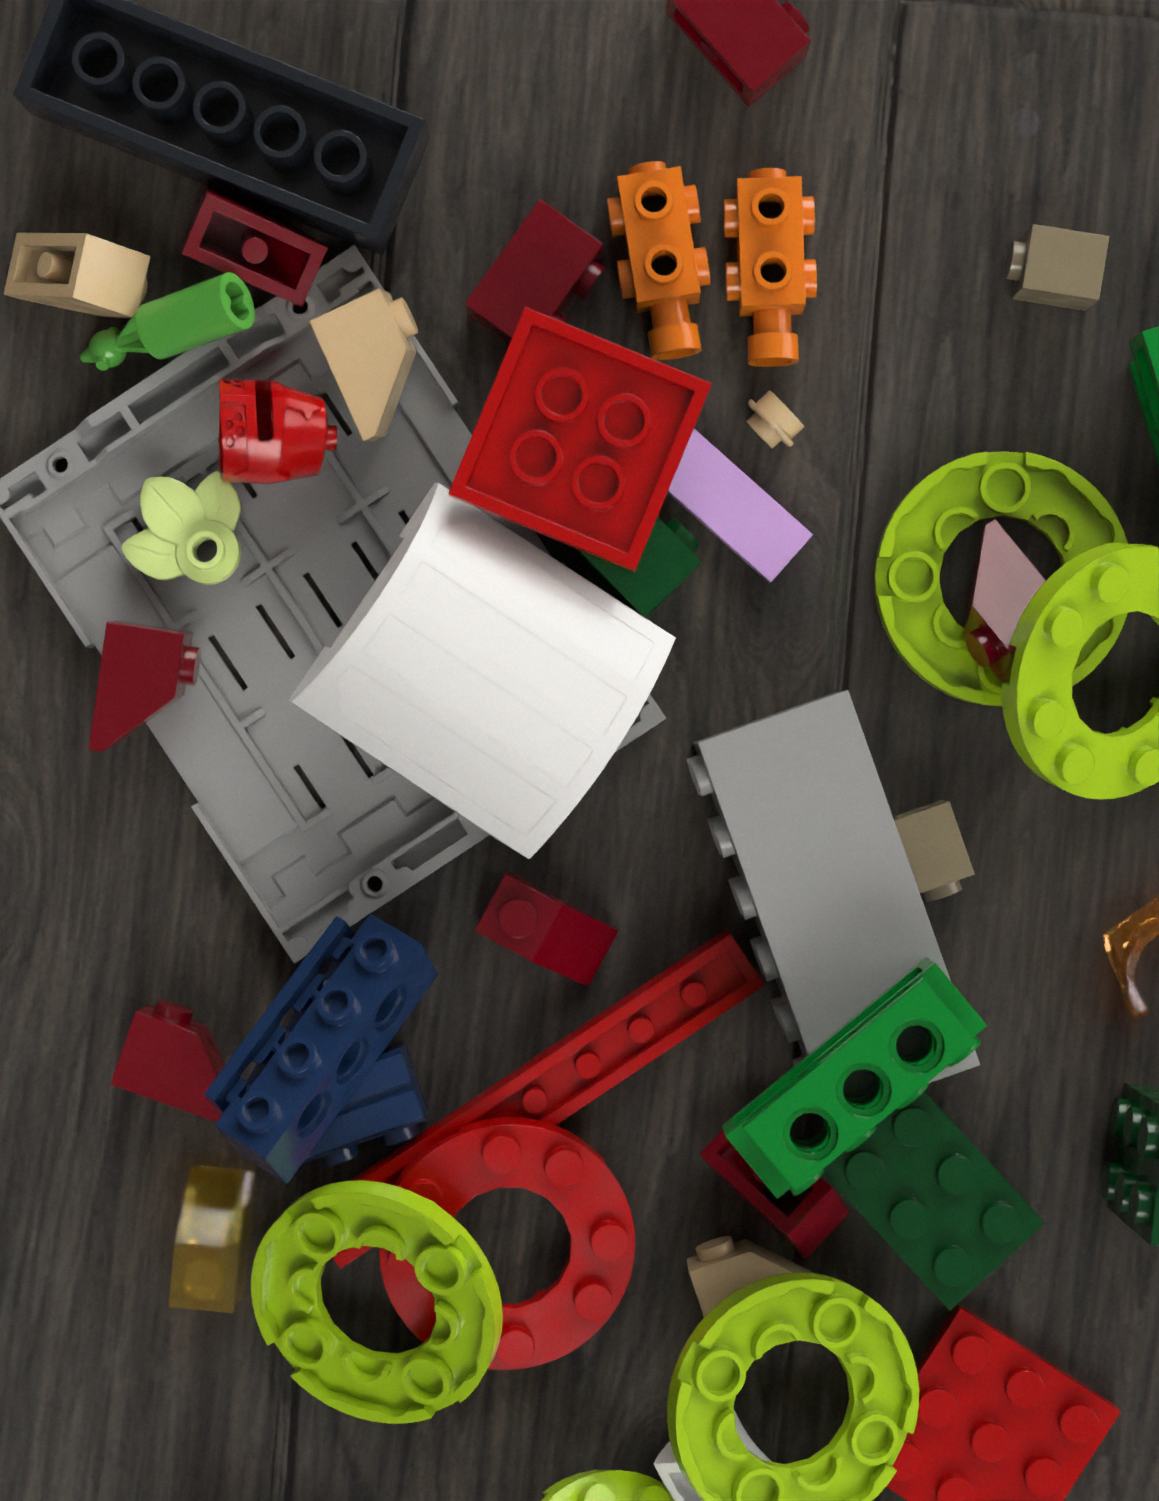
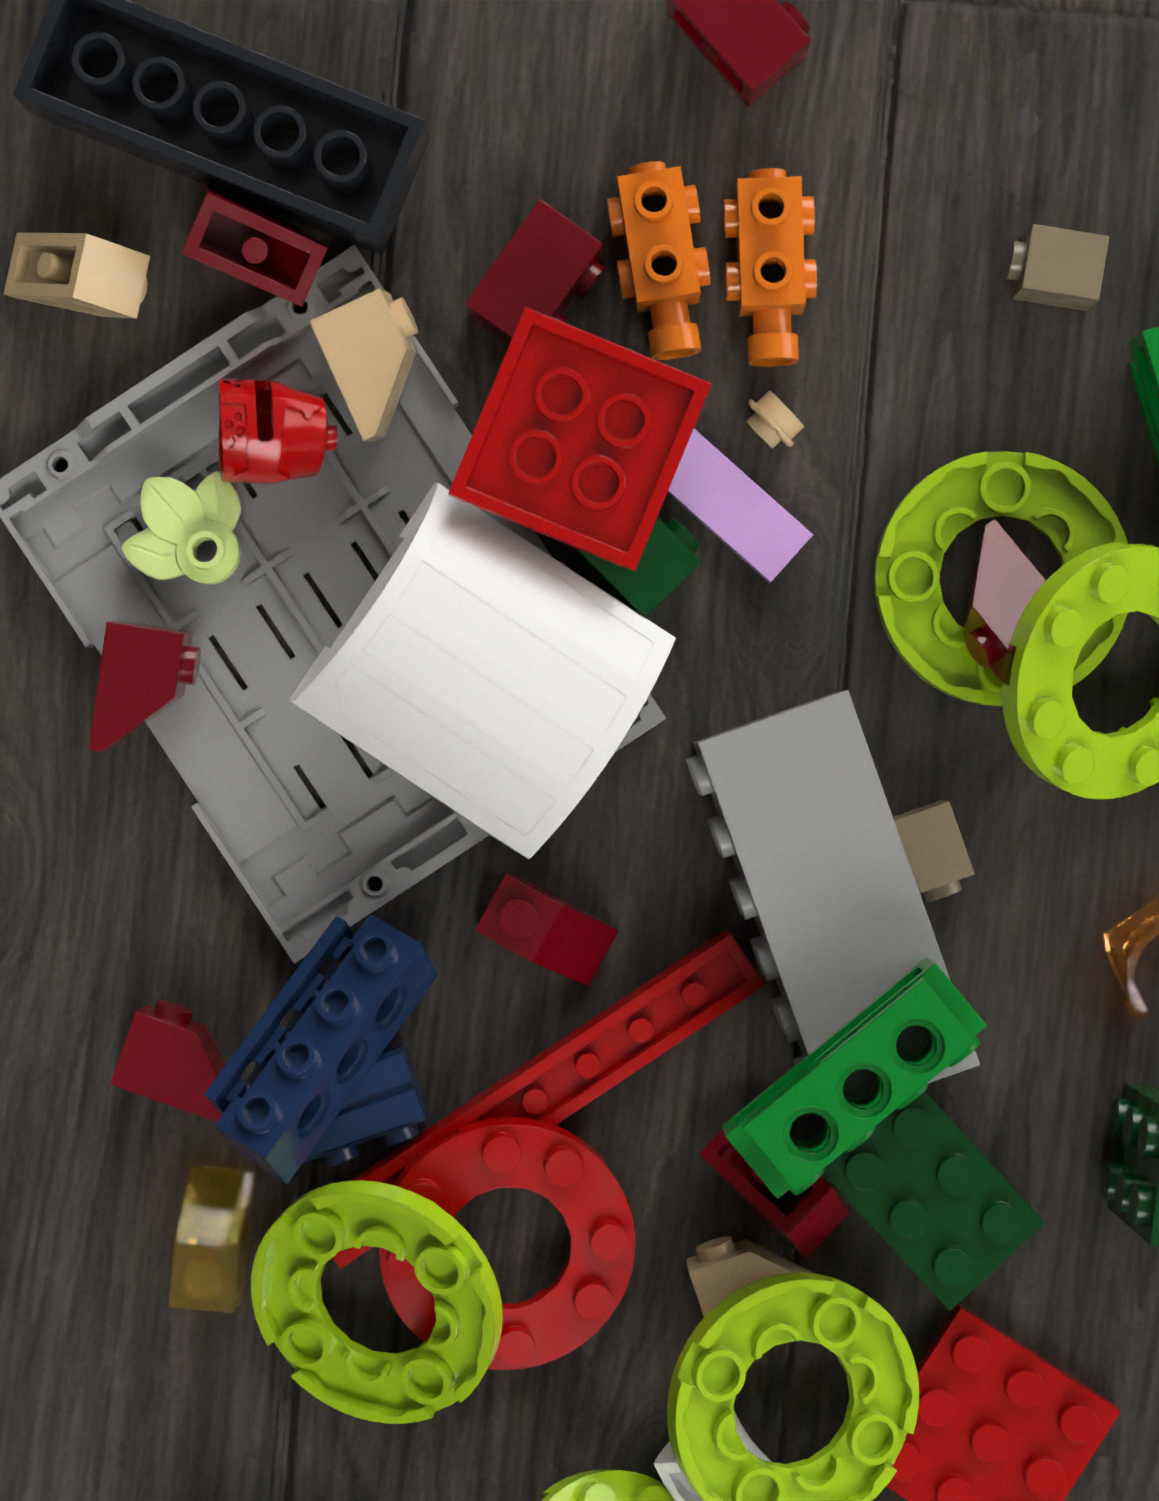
bright green wheel [80,272,255,371] -> none

